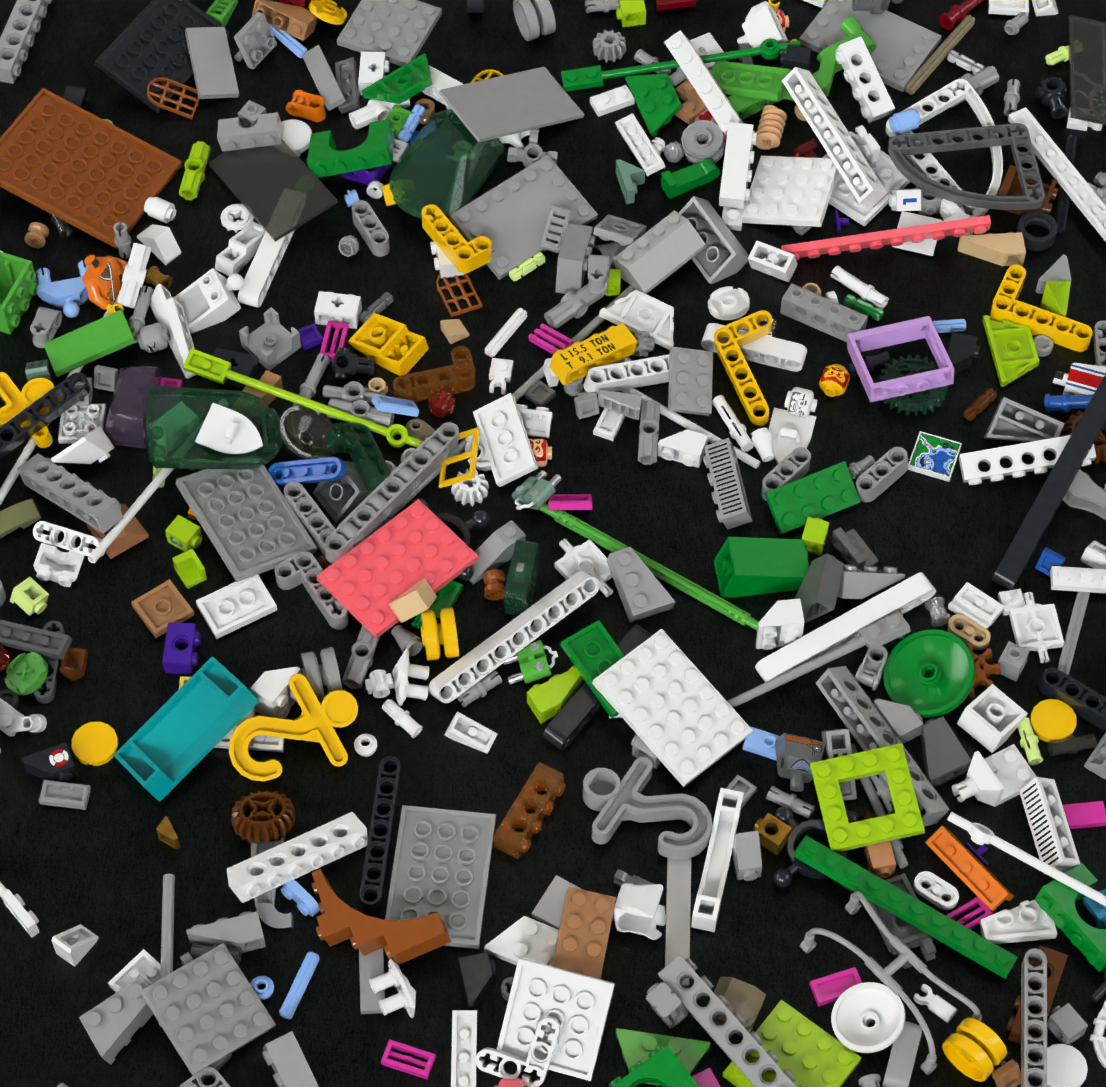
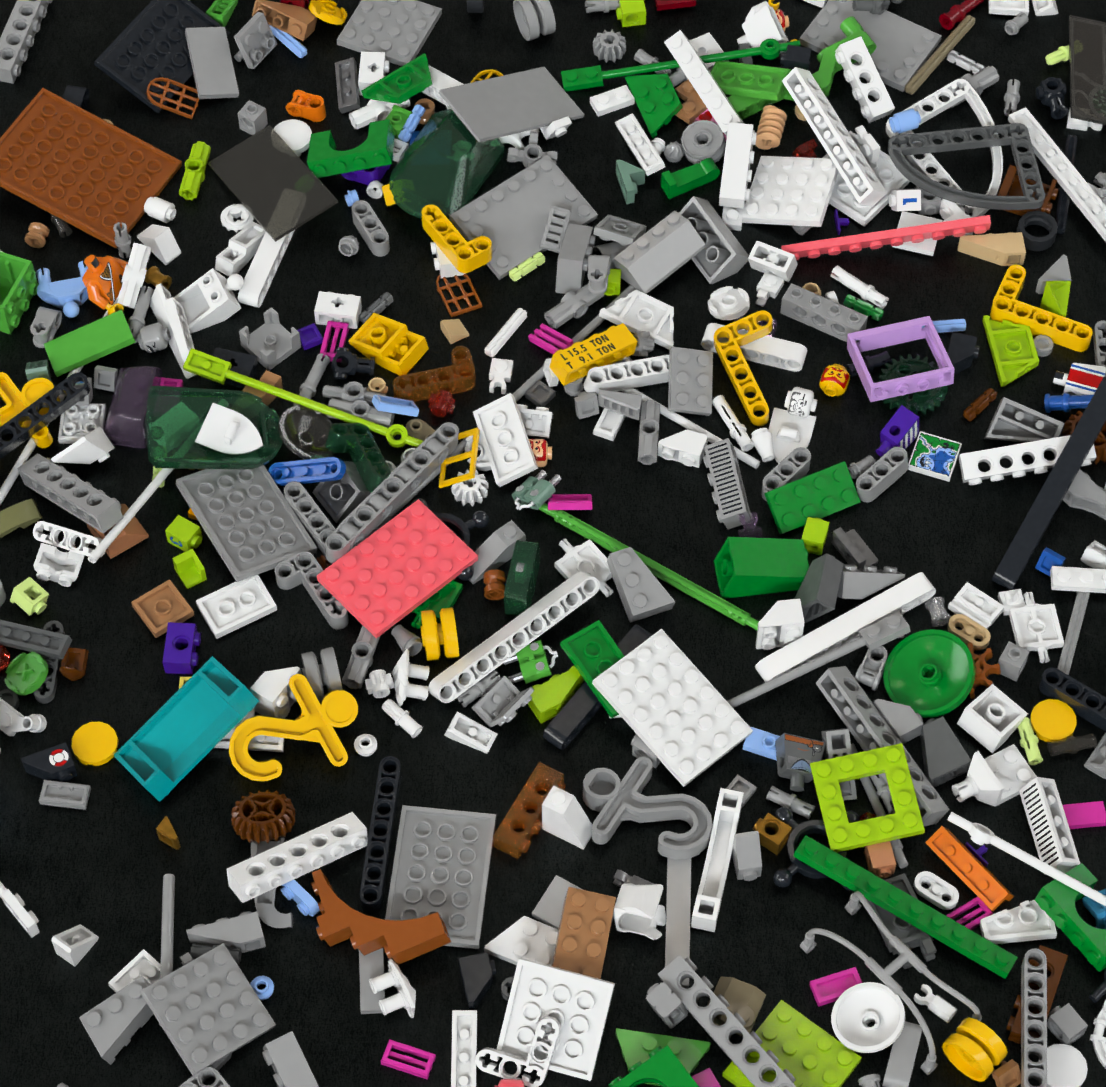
light grey arch [217,112,283,152] -> none
light blue axle [279,952,320,1019] -> none
light grey tile [302,45,346,111] -> none
tan slope [389,578,437,623] -> none
none -> light grey bracket [472,676,534,728]
none -> white bracket [540,116,572,140]
none -> white slope [542,785,592,850]
none -> plate [738,512,763,538]
none -> white plate [756,272,785,307]
none -> dark purple torso [876,405,919,457]

